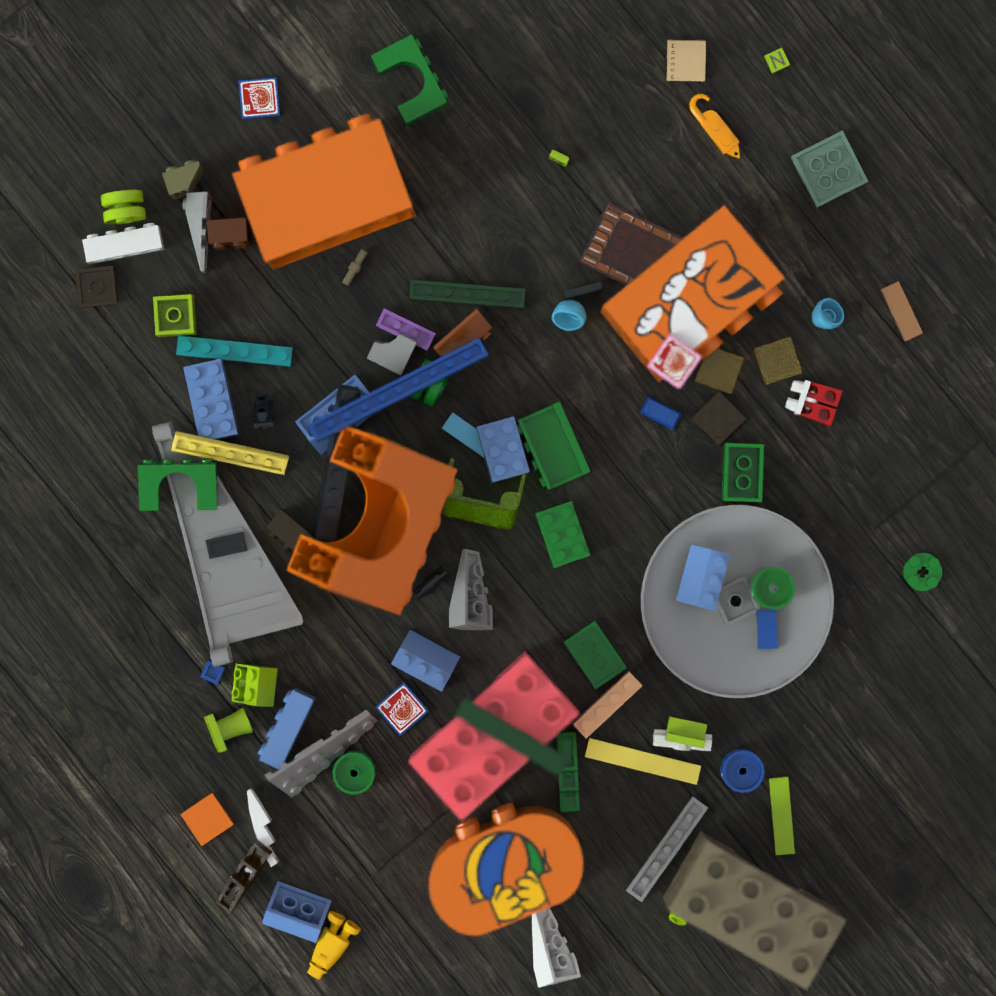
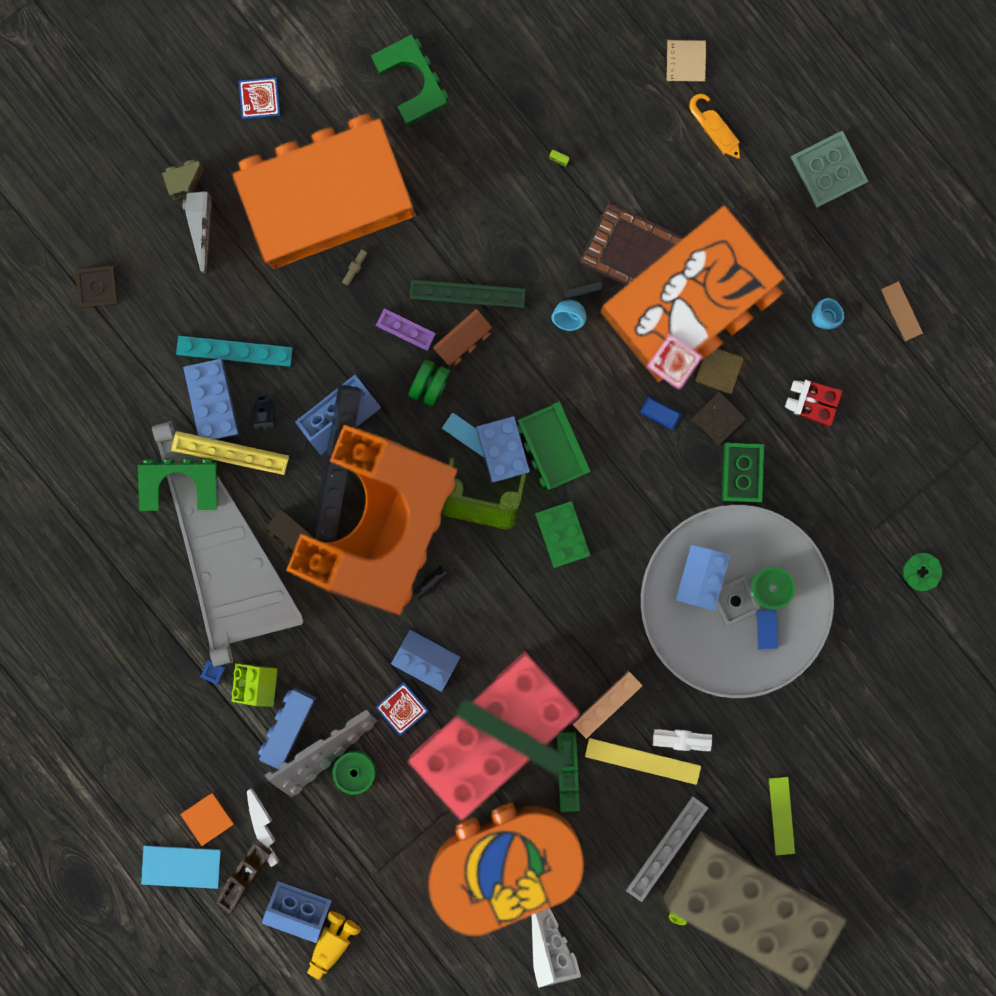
white brick [82,223,164,264] -> none
lime wheel [101,190,146,224] -> none
lime brick [153,294,197,337] -> none
lime plant [204,708,252,753] -> none
black tile [205,532,248,559] -> none
reddish brown brick [207,218,251,251] -> none
blue plate [308,338,489,443] -> none
light grey tile [367,333,418,375] -> none
light grey wedge [449,549,493,630] -> none
green tile [563,620,627,690] -> none
lime panel [665,716,707,749] -> none
blue wheel [720,748,765,793] -> none
clear yellow tile [754,337,802,385] -> none
lime tile [764,48,790,74] -> none
none -> medium azure tile [141,845,221,889]

